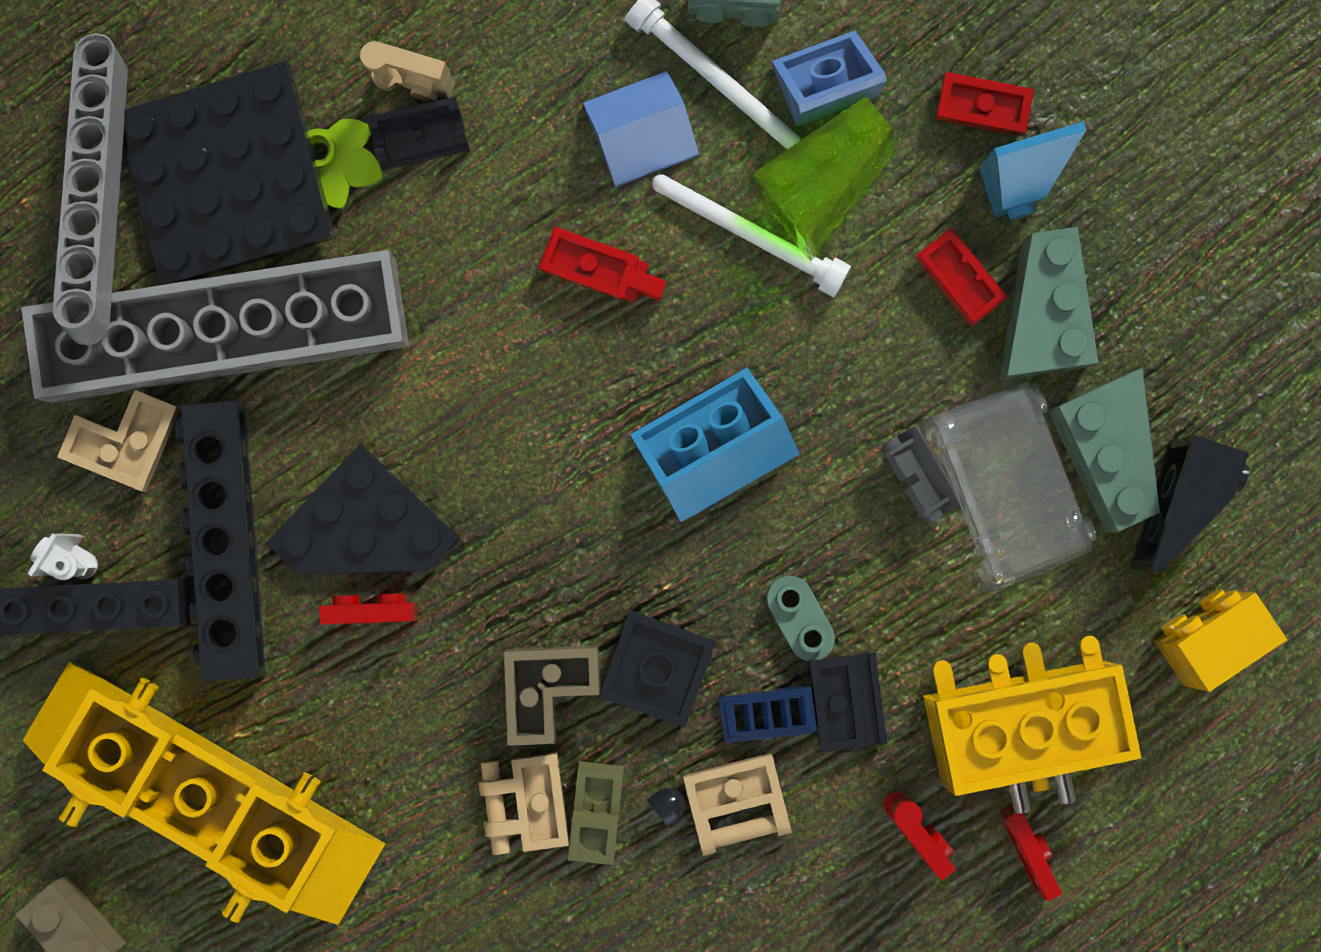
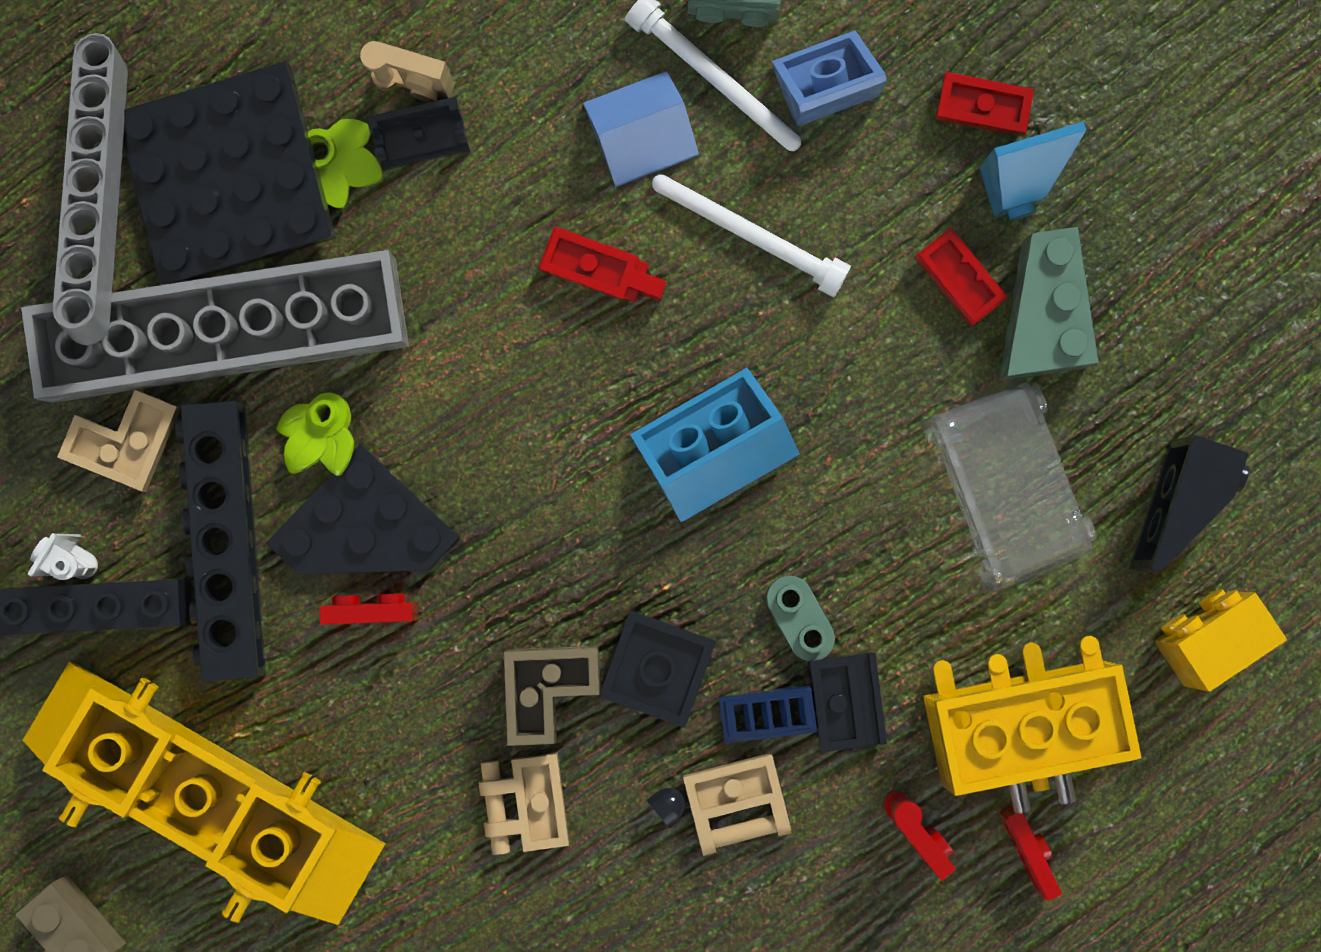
olive slope [568,761,624,865] -> none
clear neon green wedge [753,96,895,262] -> none
dark grey hinge [881,425,963,524] -> none
sand green wedge [1048,368,1160,533] -> none
none -> lime plate [276,392,354,476]

